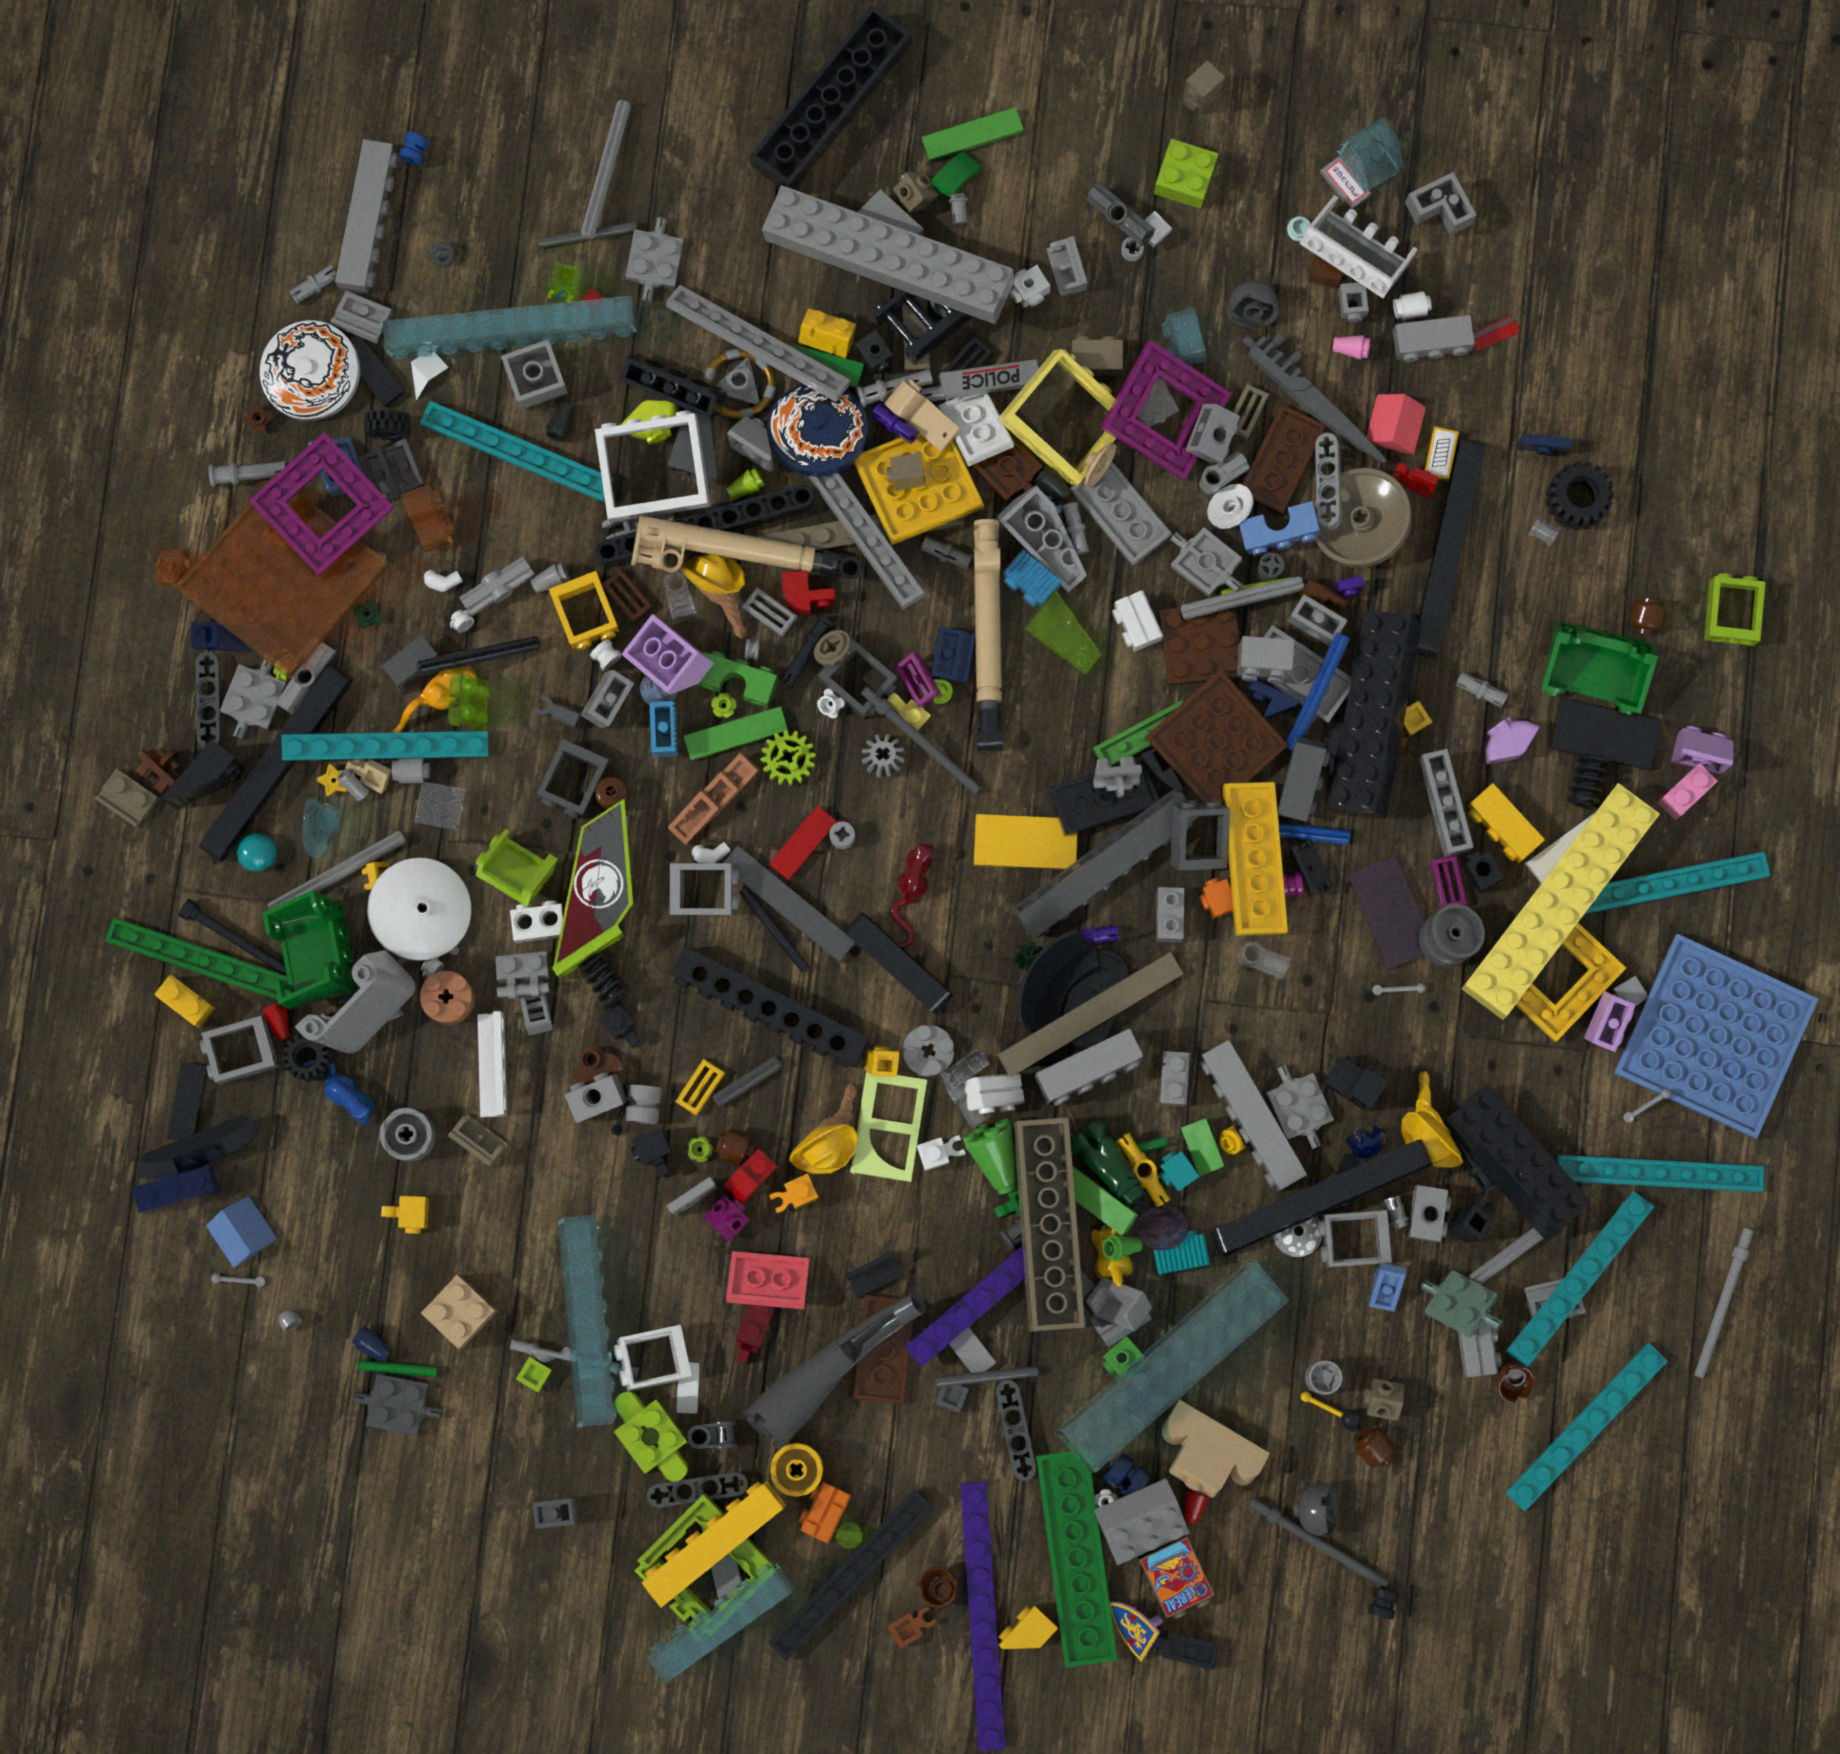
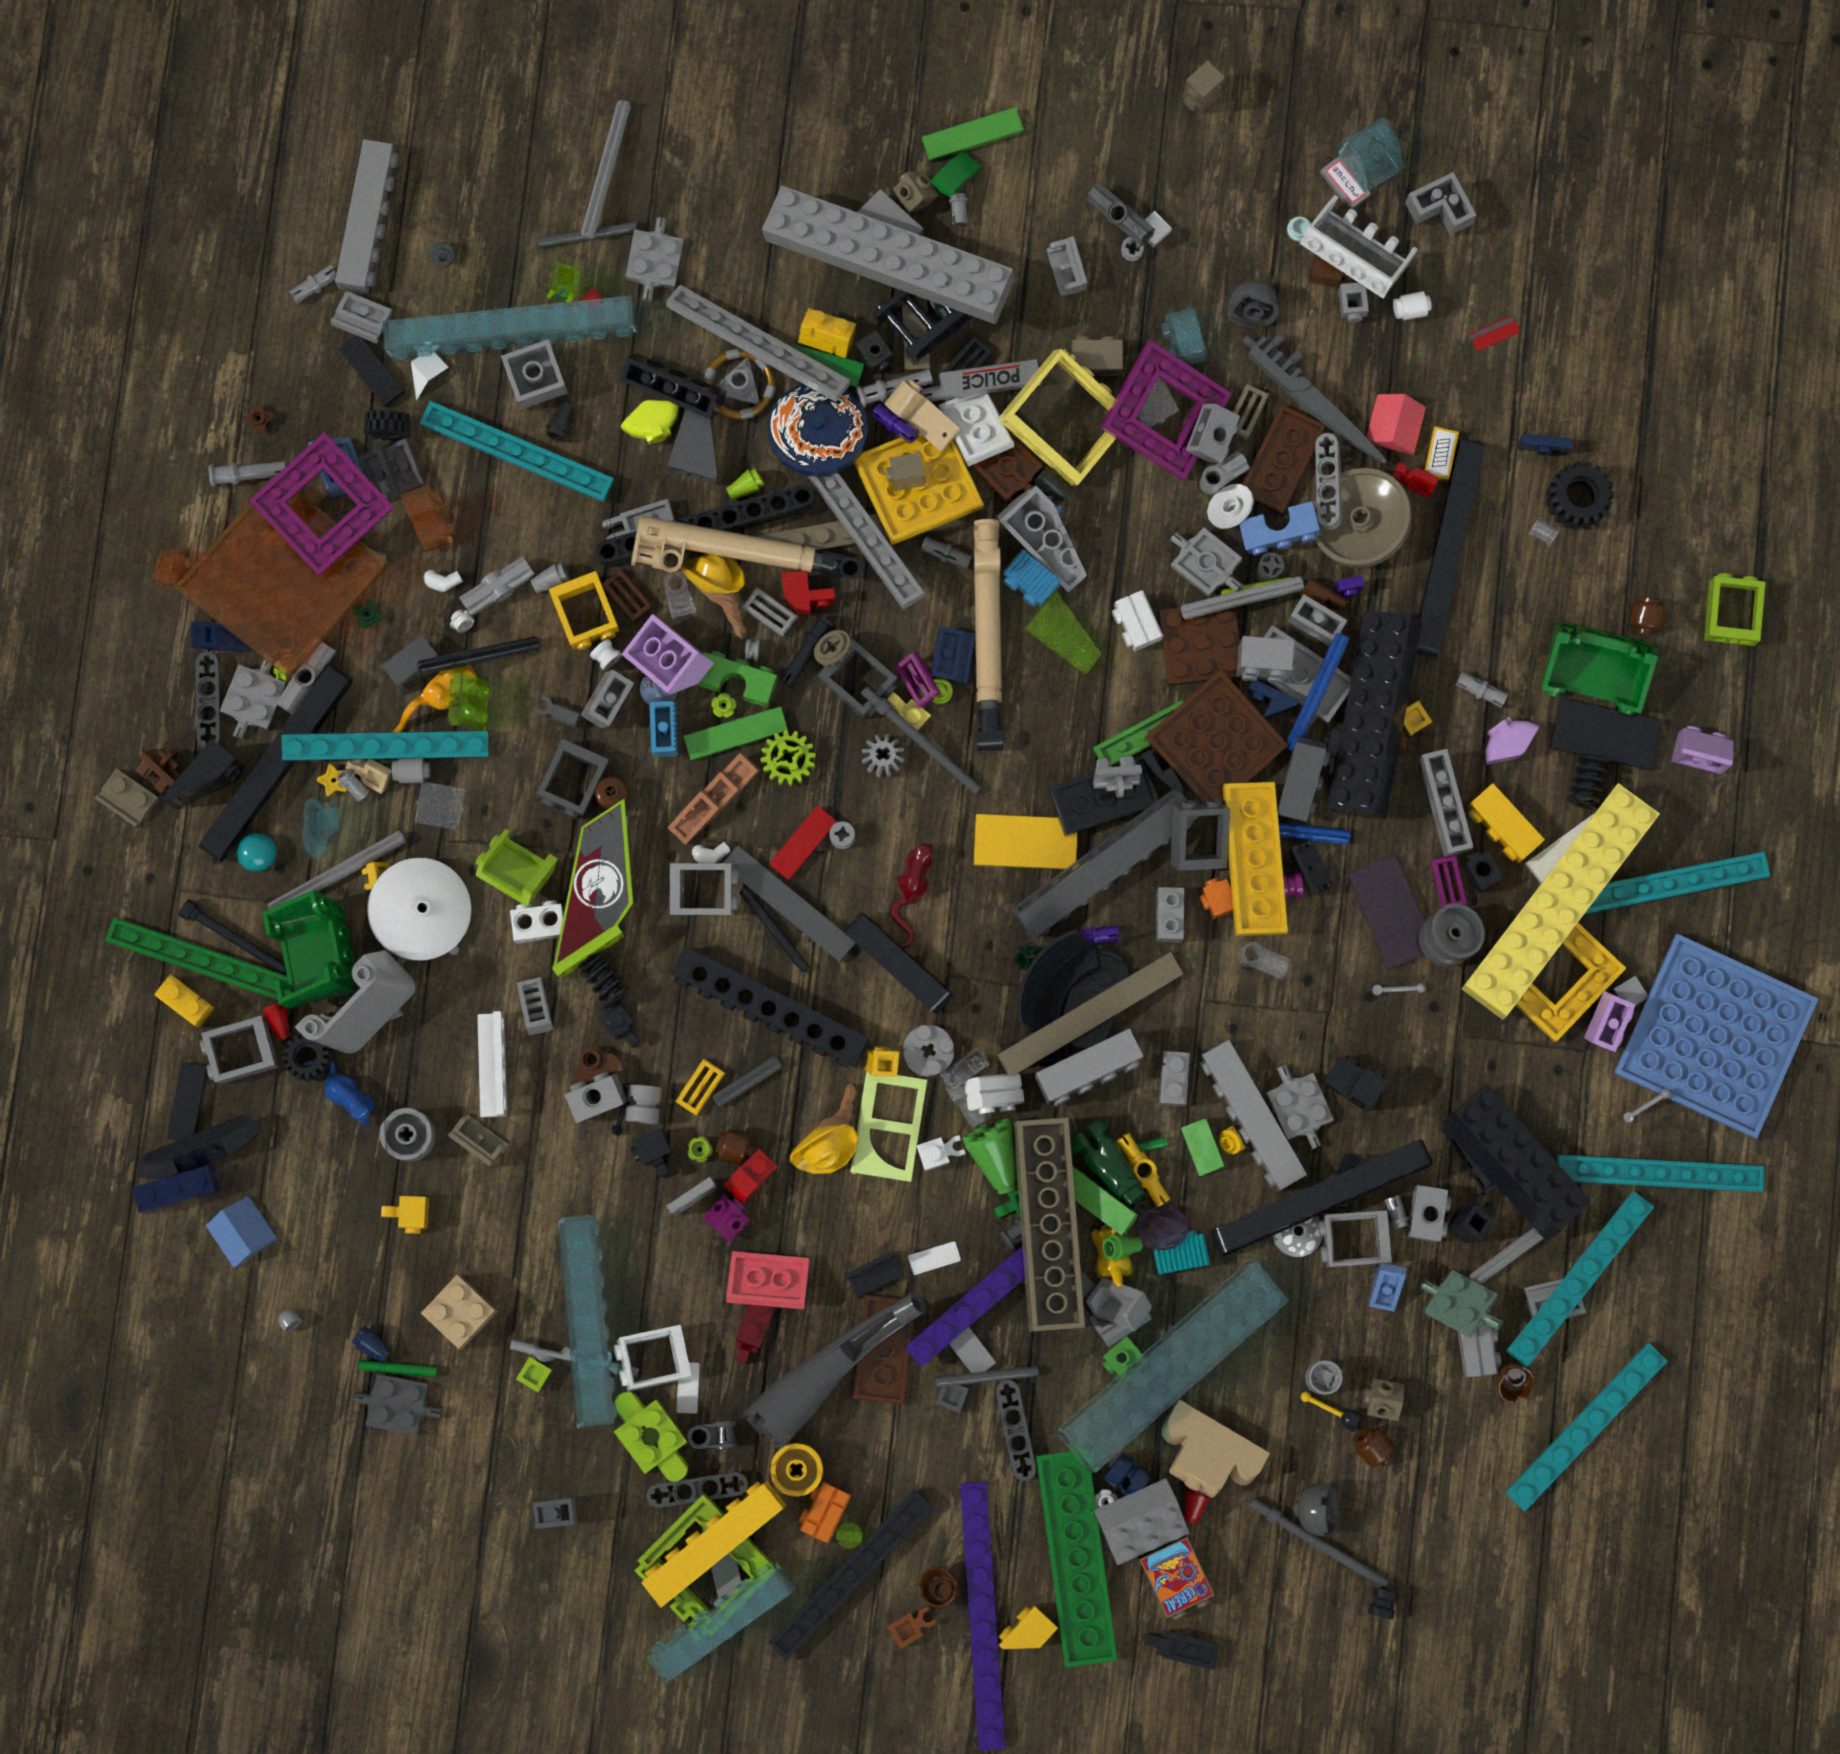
light grey hinge [211,1273,266,1287] -> none
dish [260,320,360,421] -> none
blue wheel [398,132,430,166] -> none
nougat brick [420,971,476,1025] -> none
white plate [421,957,444,978] -> none
light grey plate [496,951,550,999] -> none
white window [595,411,711,523] -> none
light grey slope [727,416,774,474] -> none
black brick [749,5,912,190] -> none
light orange brick [769,1173,819,1214] -> none
white plate [817,688,845,718] -> none
white brick [1010,265,1050,308] -> none
light grey pin [1062,502,1089,555] -> none
light grey tile [1070,462,1172,566] -> none
tan dish [1085,443,1117,488] -> none
shield [1109,1601,1163,1662] -> none
lime brick [1154,139,1218,209] -> none
teal brick [1159,1151,1199,1192] -> none
bright pink cone [1333,335,1371,360] -> none
clear blue hair [1345,1126,1387,1158] -> none
light grey brick [1392,315,1475,362] -> none
yellow hat [1401,1071,1463,1168] -> none
bright pink brick [1658,763,1718,820] -> none
light grey bar [1694,1228,1754,1379] -> none
none -> white sticker [908,1241,961,1275]

